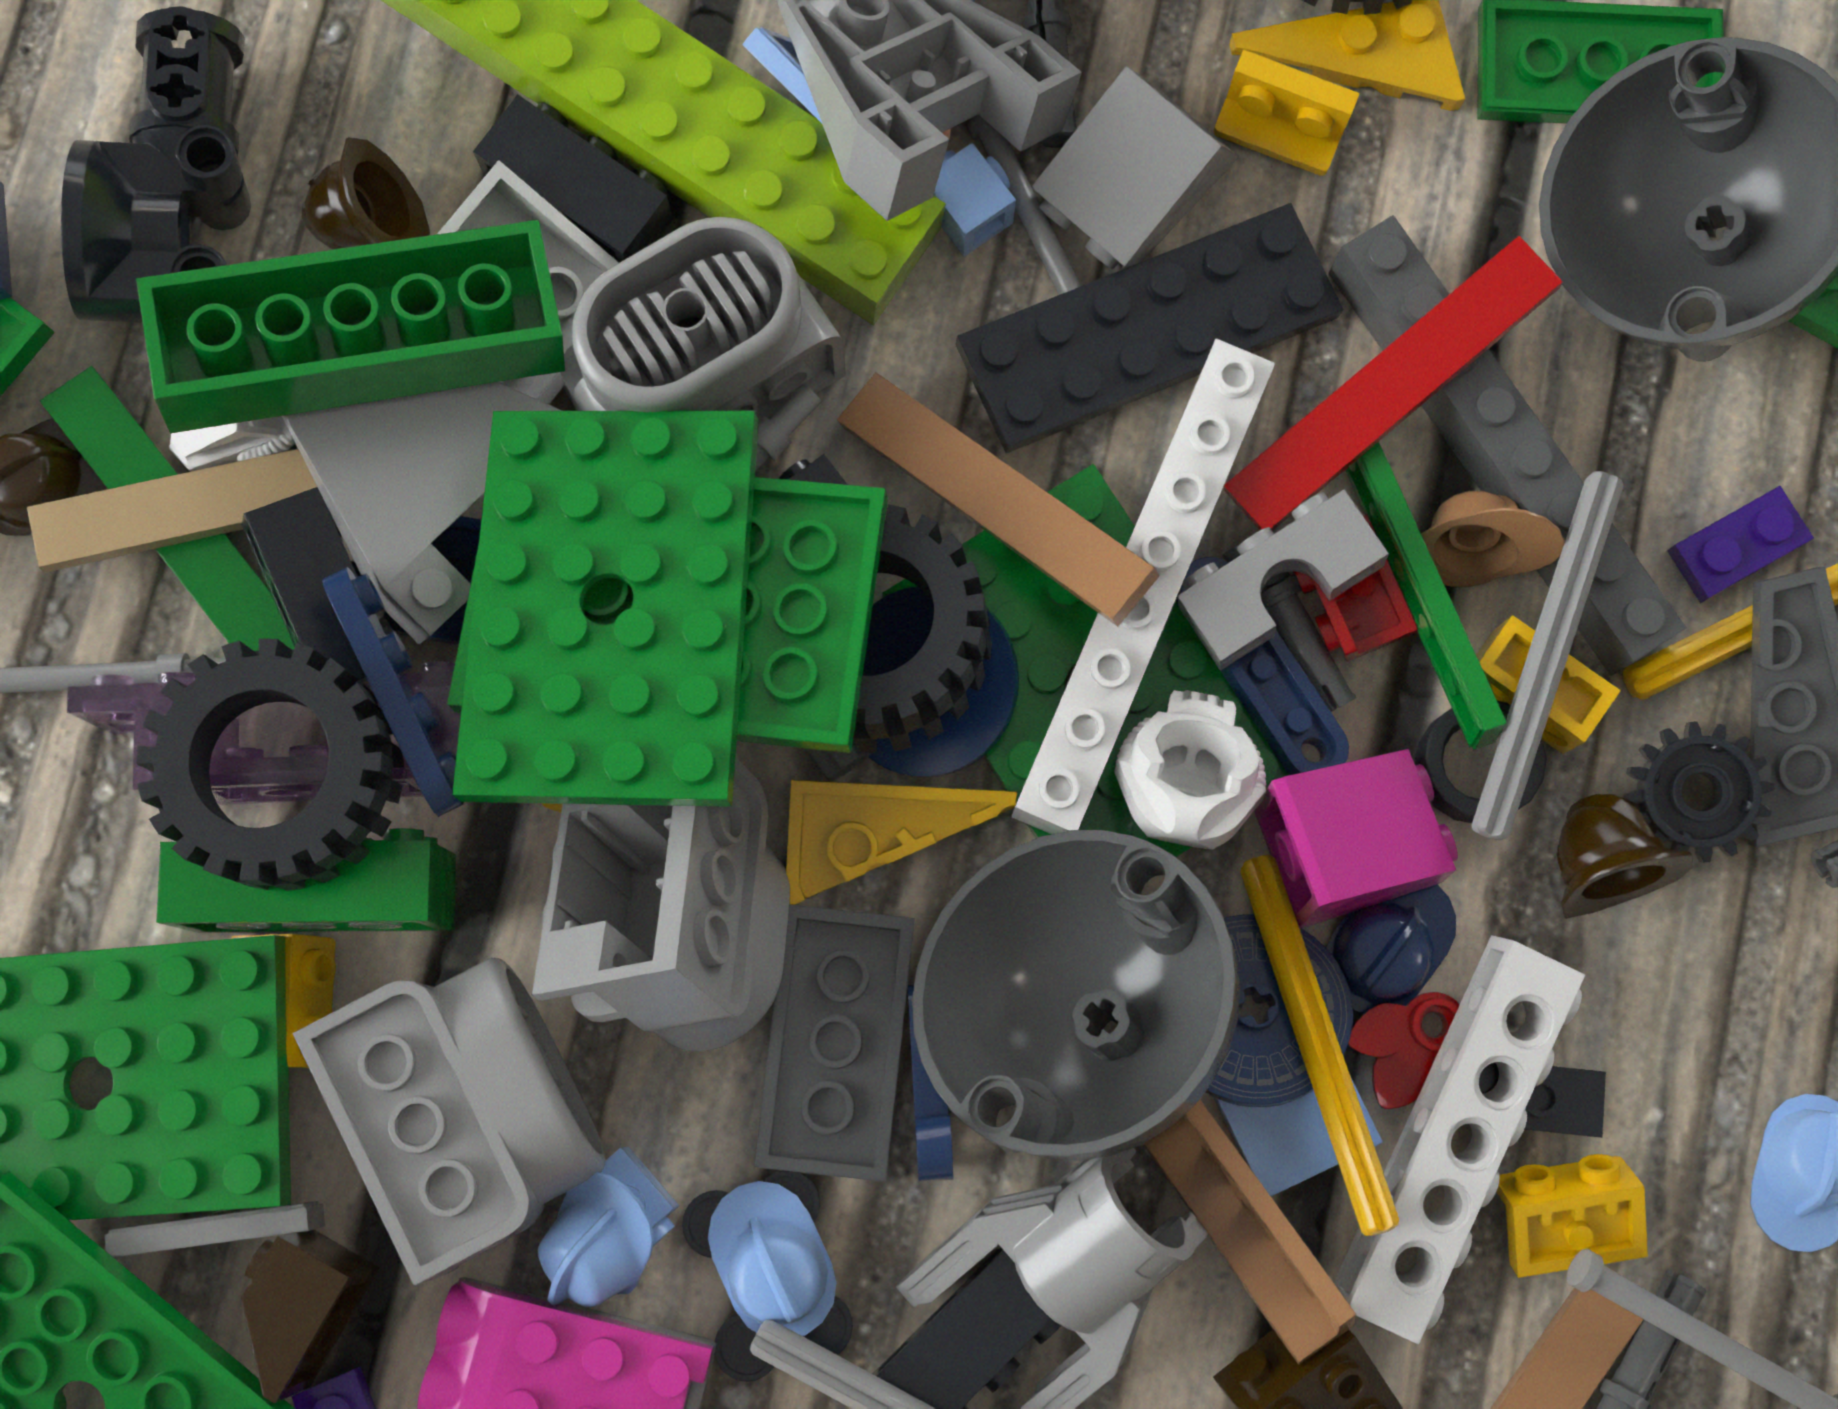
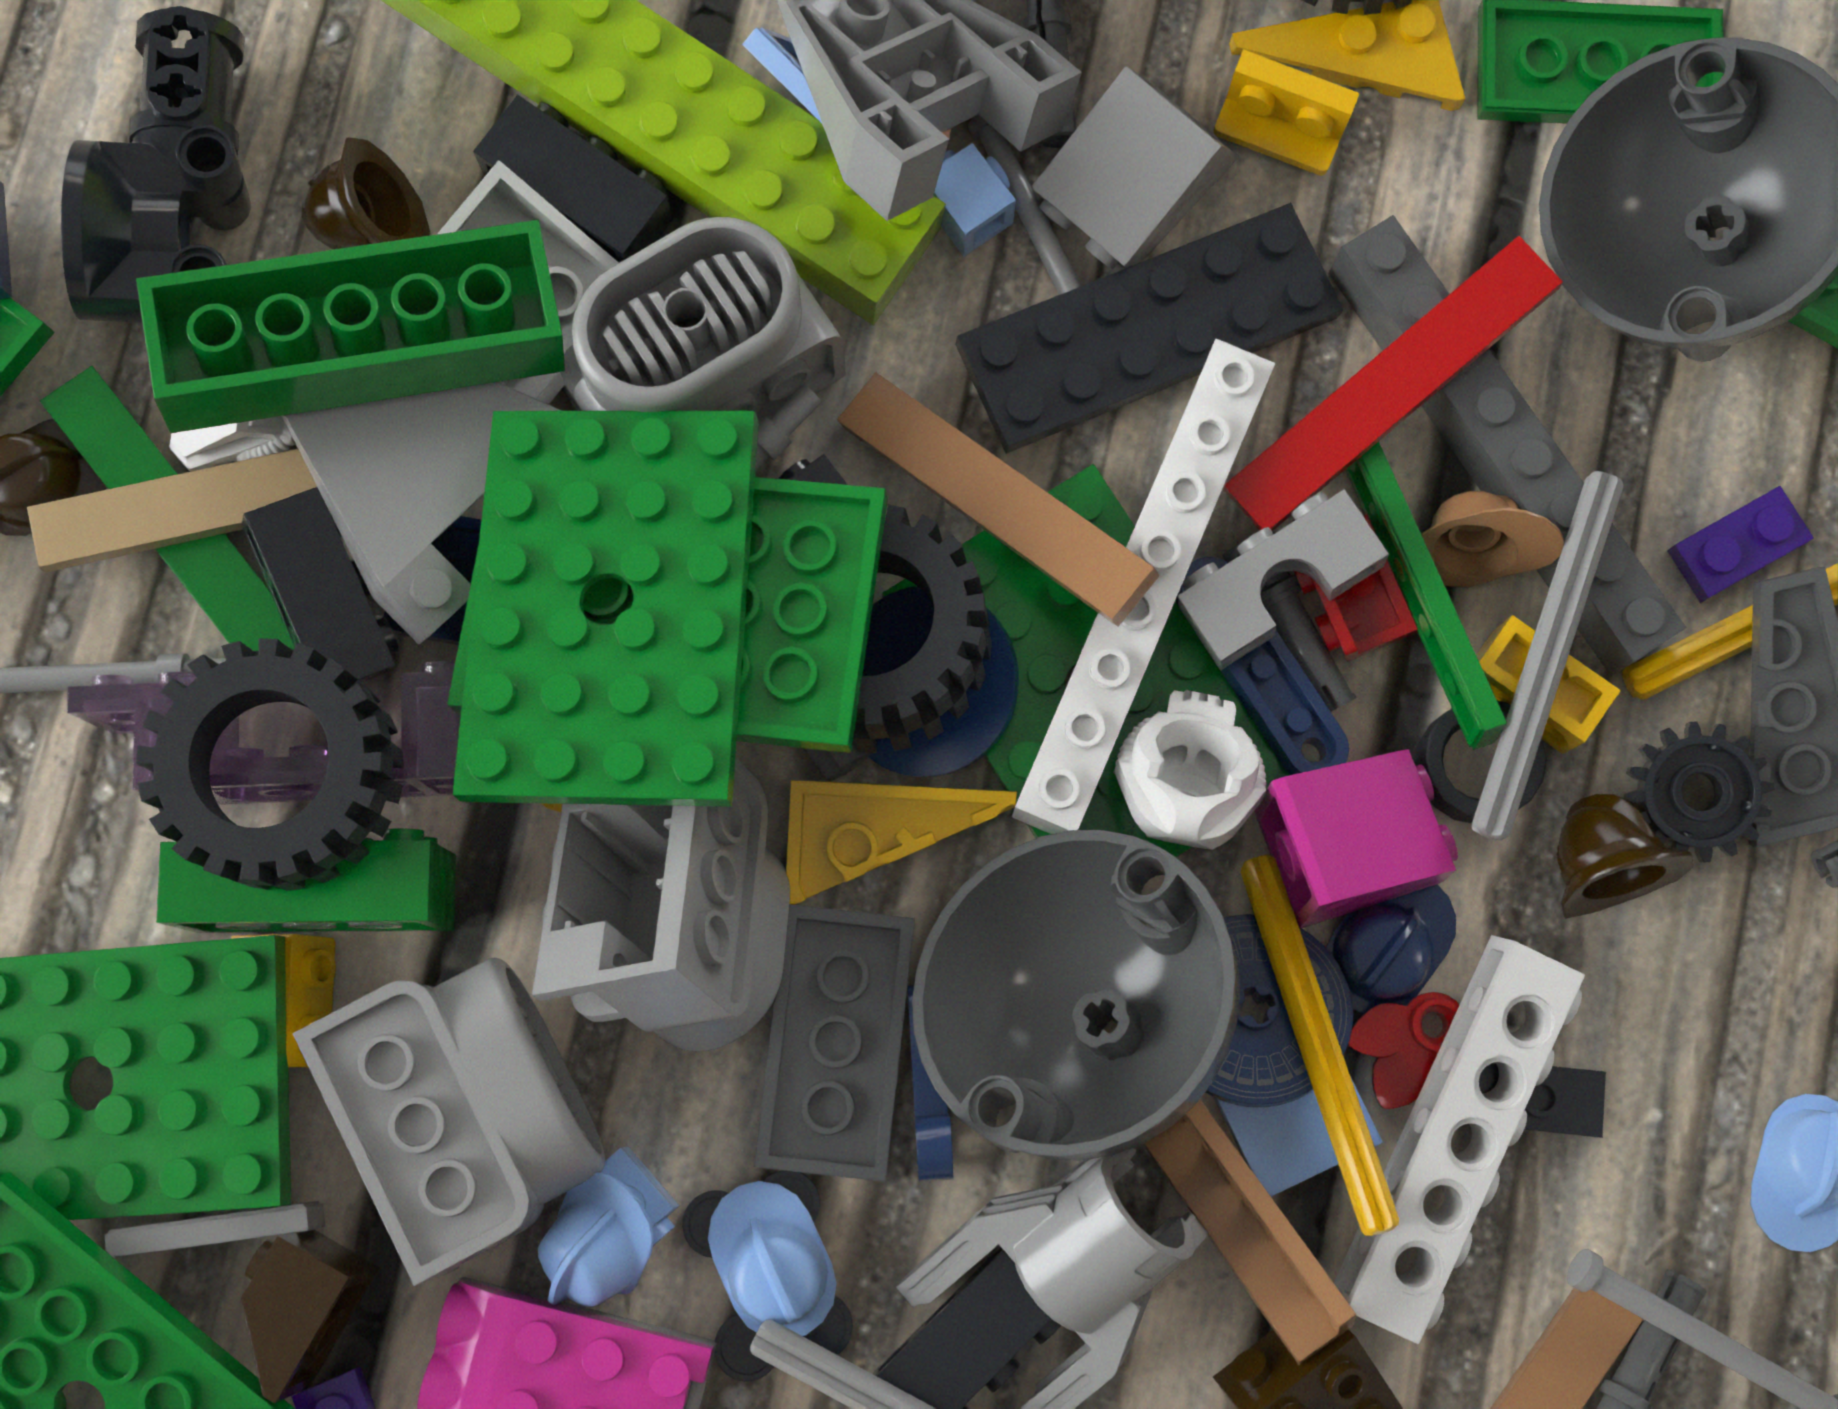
dark blue plate [322,567,464,817] -> none
yellow bracket [1496,1154,1648,1278] -> none

